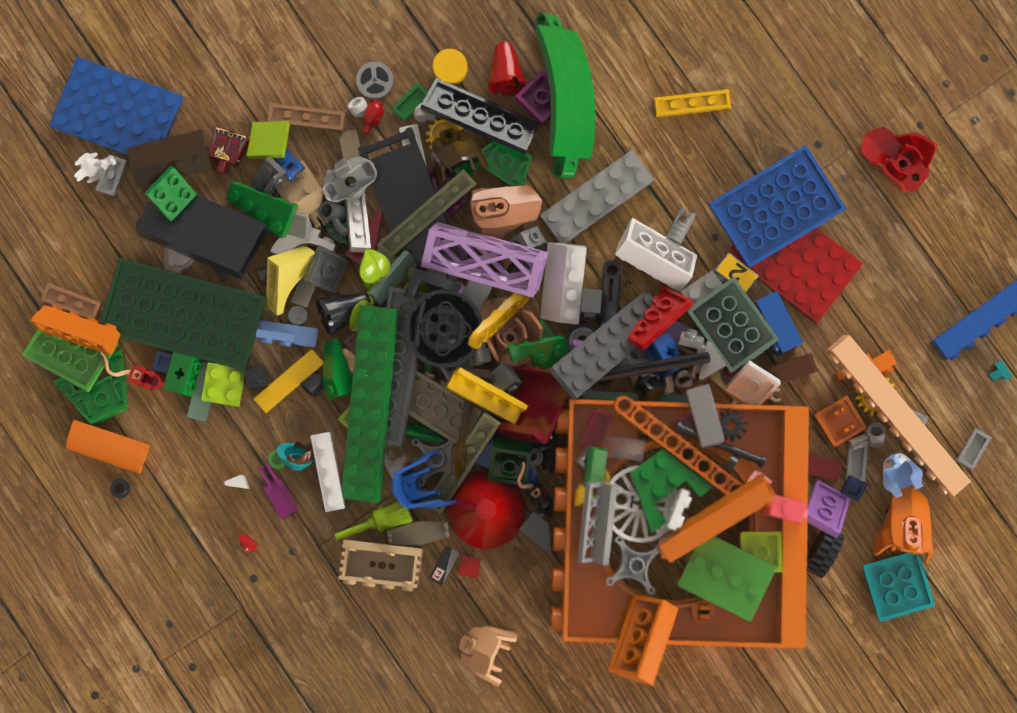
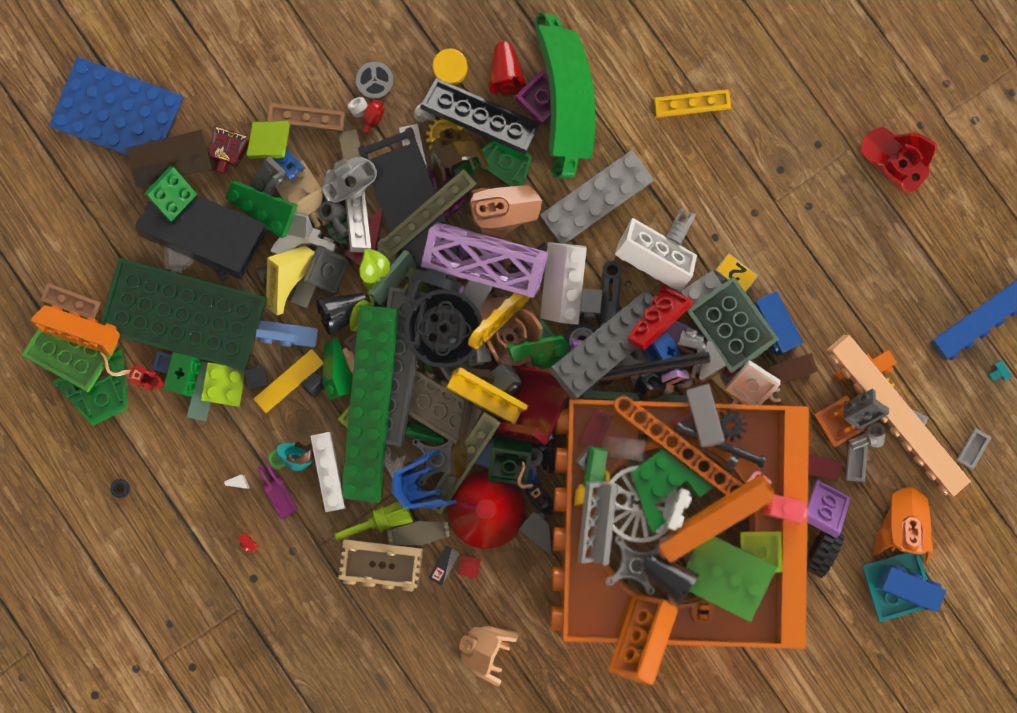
orange brick [66,420,150,474] -> none
white piece [74,152,116,183] -> none
light grey plate [95,155,128,197] -> none
flat silver tile [288,306,308,325] -> none
green tile [391,83,428,122] -> none
light grey bracket [509,226,546,248] -> none
blue plate [708,145,847,268] -> none
red plate [726,228,863,324] -> none
clear blue tile [840,475,868,501] -> none
light blue piece [883,453,923,498] -> none
none -> black cone [642,554,700,607]
none -> lavender tile [661,370,689,386]
none -> dark grey bracket [844,389,889,429]
none -> blue brick [875,564,947,612]

